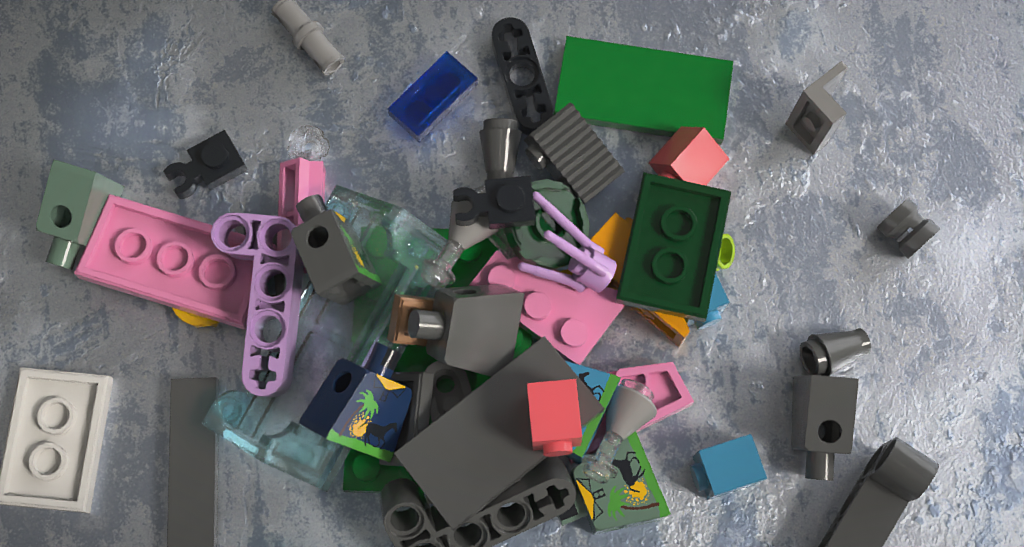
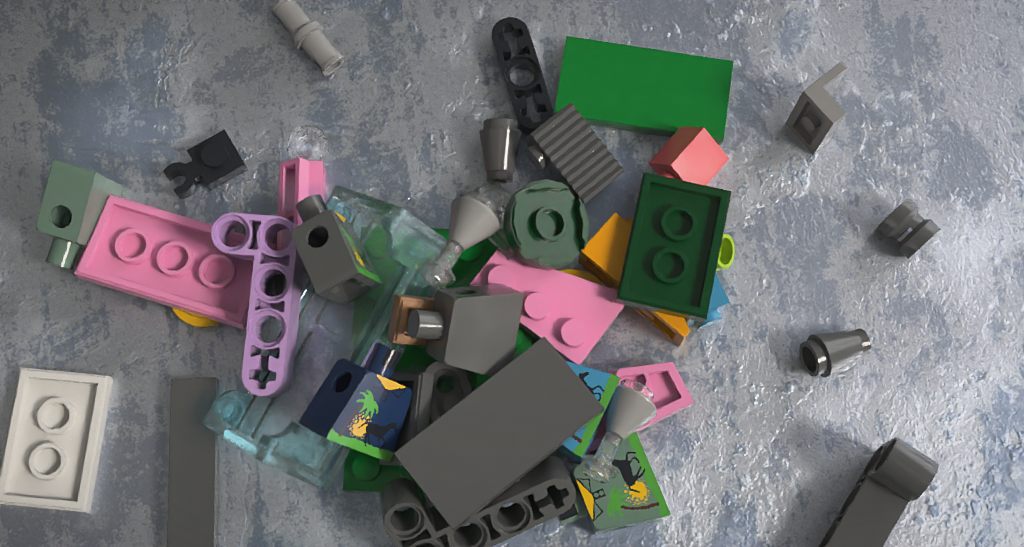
clear blue plate [387,51,478,142] -> none
black plate [453,176,536,229] -> none
lavender plant [518,191,617,293] -> none
coral brick [527,379,582,457] -> none
dark azure brick [690,434,767,500] -> none
dark grey torso [791,375,859,481] -> none

